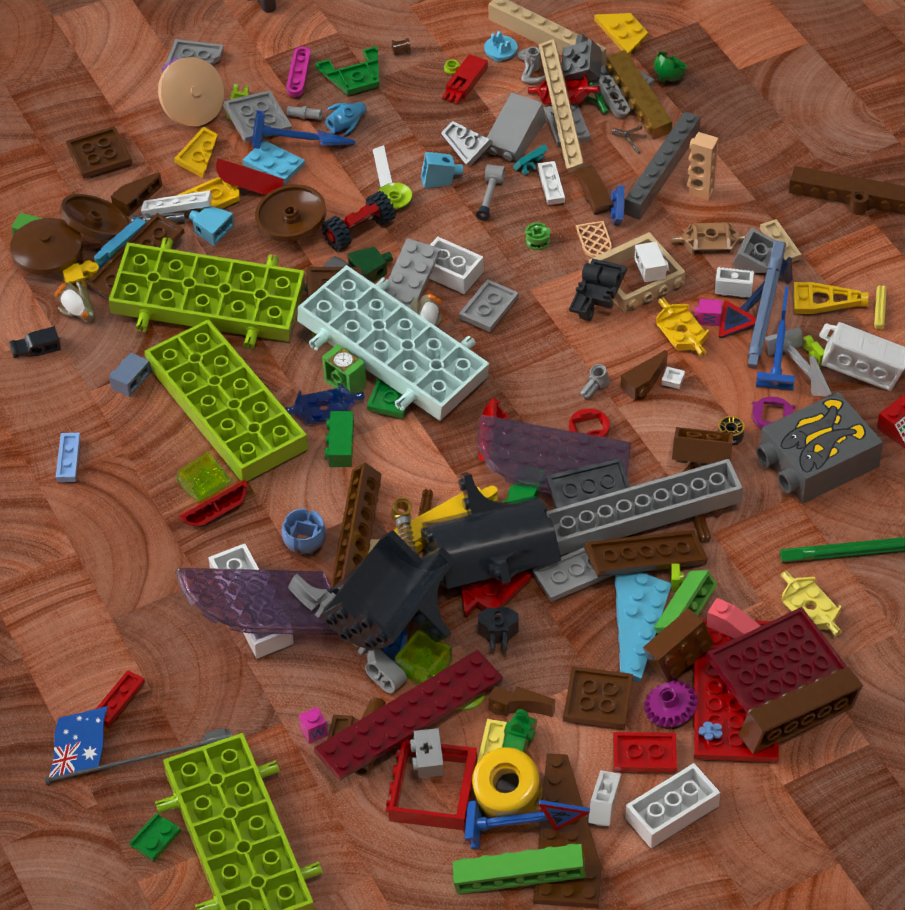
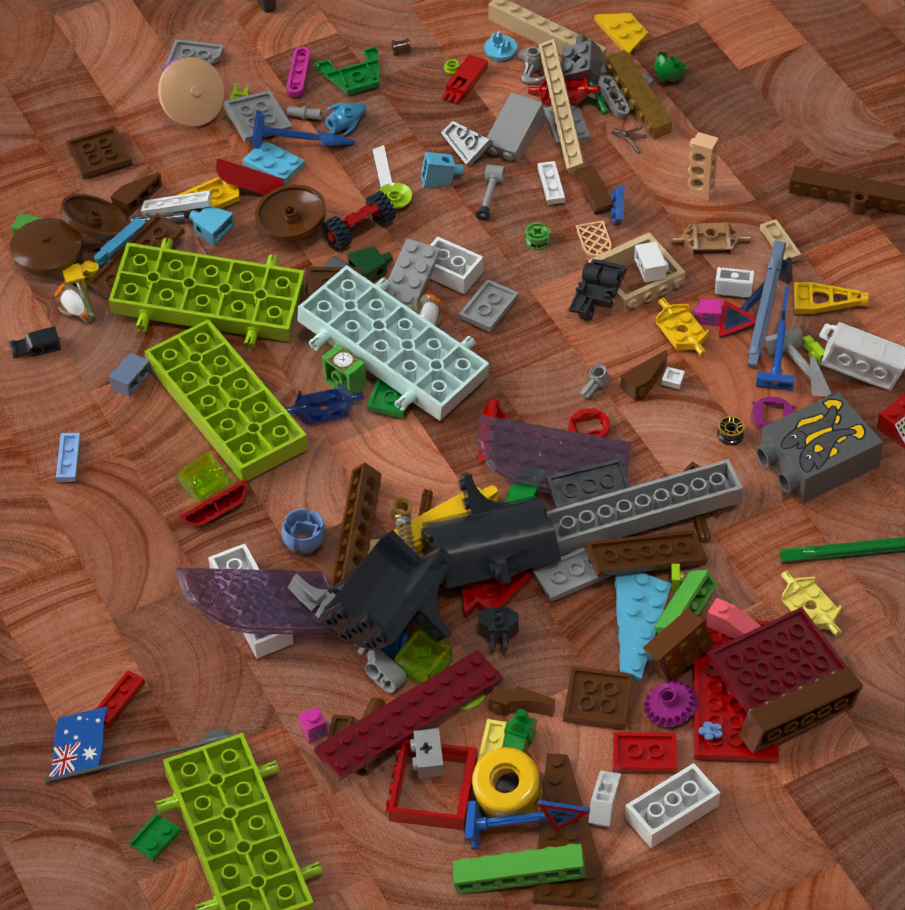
yellow wing [174,127,218,178] -> none
green brick [325,411,354,467] -> none
teal plate [513,144,548,176] -> none
dark grey brick [624,112,700,220] -> none
reddish brown brick [672,427,733,465] -> none
light grey slope [732,228,775,273] -> none
light yellow axle [874,285,887,330] -> none

